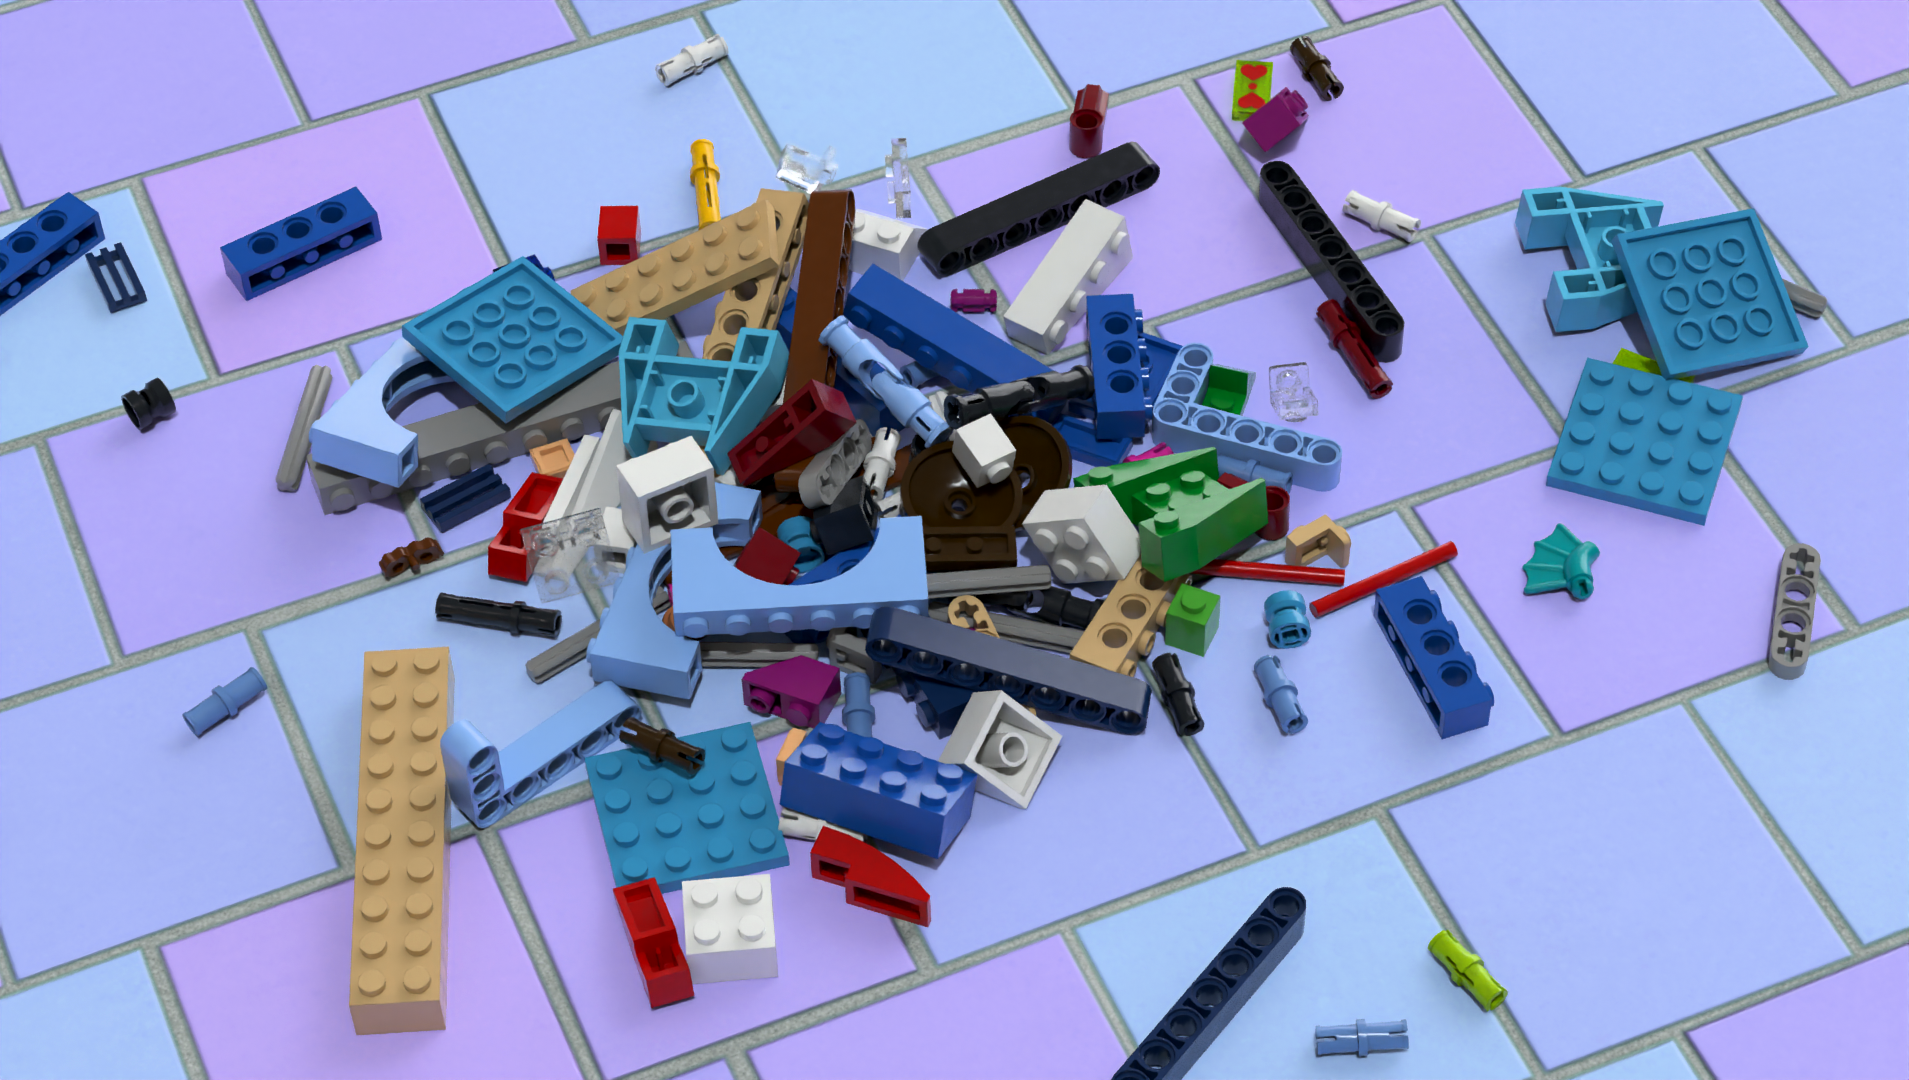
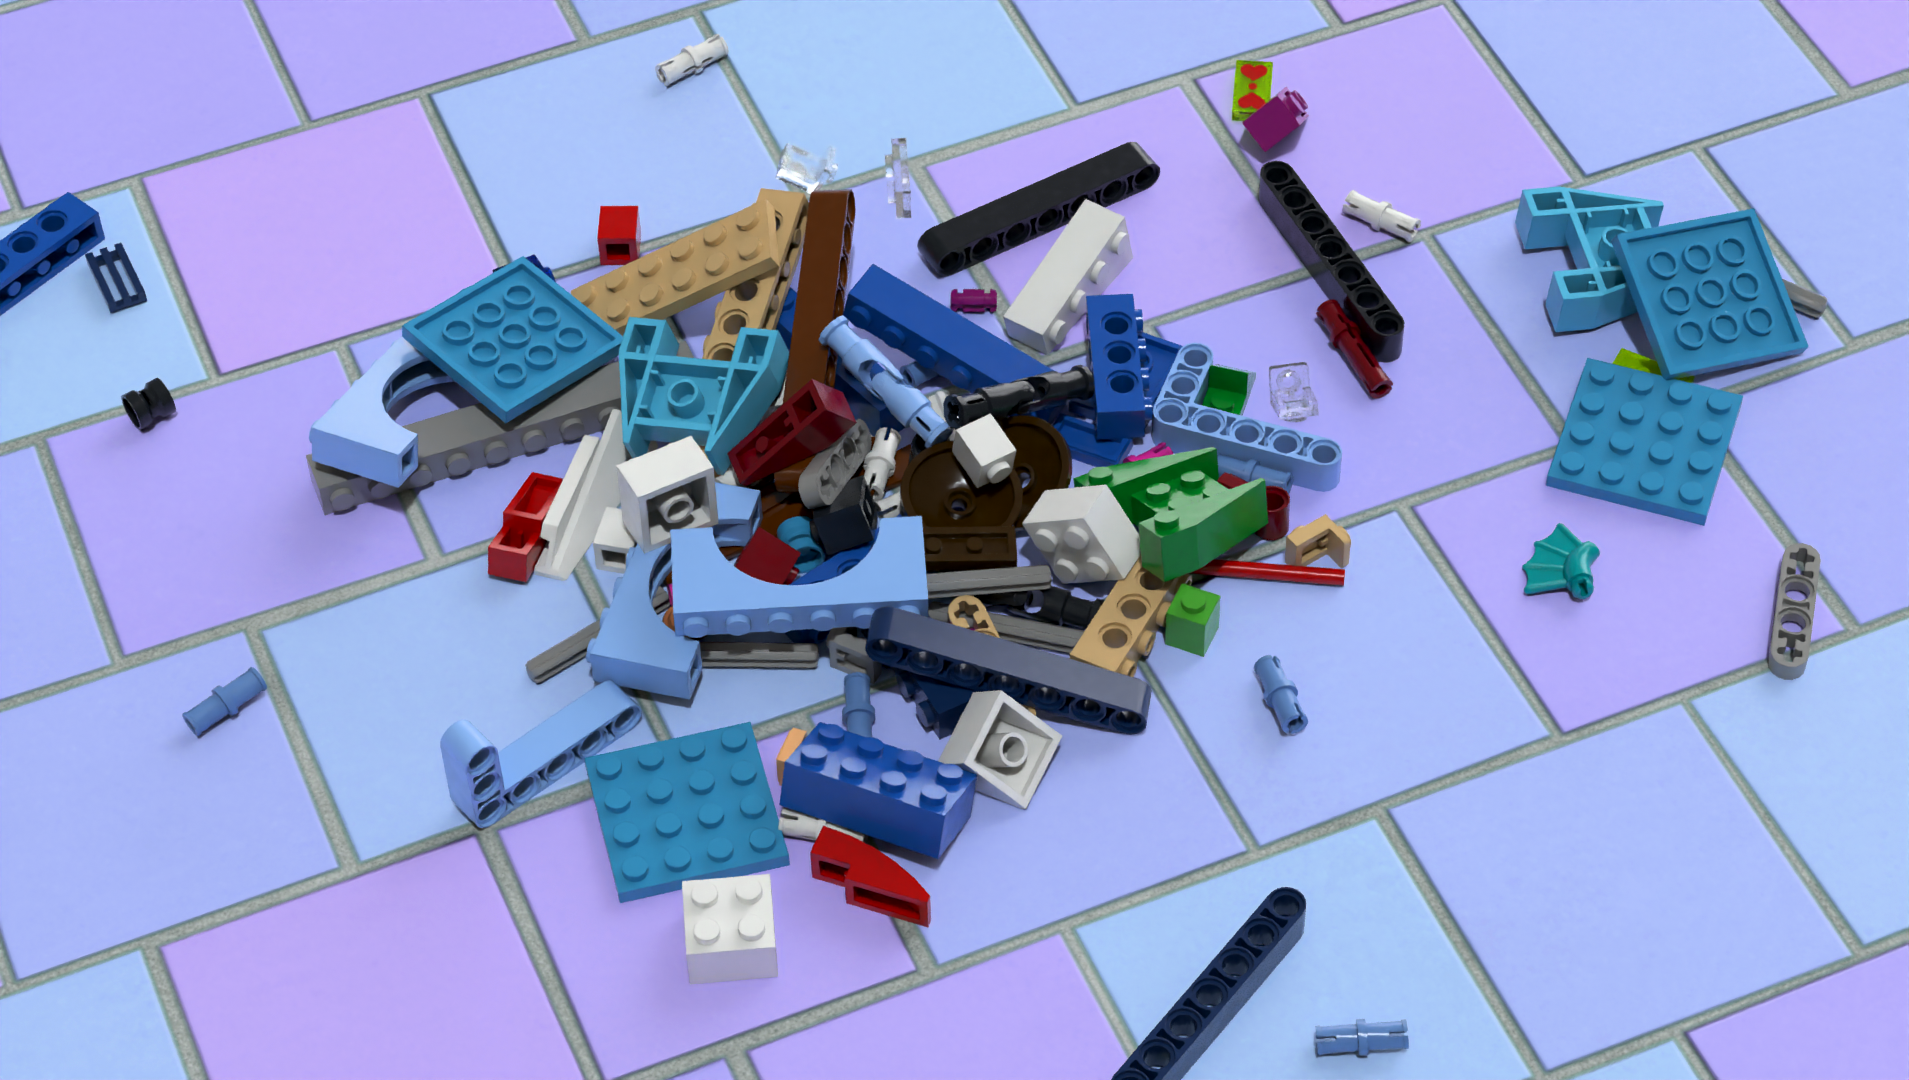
blue brick [220,186,382,301] -> none
light grey axle [275,365,333,492] -> none
tan brick [349,647,455,1035] -> none
reddish brown piece [379,537,444,578] -> none
dark blue tile [420,464,511,533] -> none
black pin [435,592,562,637] -> none
clear hinge [520,507,619,604] -> none
light nougat tile [529,438,575,479] -> none
red slope [613,877,695,1008] -> none
dark brown pin [619,717,705,774] -> none
yellow pin [690,139,721,230] -> none
magenta slope [742,655,841,729] -> none
white slope [849,209,928,281] -> none
dark red piece [1069,84,1109,158] -> none
black pin [1152,653,1205,736] -> none
dark azure wheel [1264,590,1311,649] -> none
dark brown pin [1290,36,1344,101] -> none
red bar [1309,541,1458,618] -> none
blue brick [1373,576,1494,739] -> none
lime pin [1428,930,1508,1011] -> none

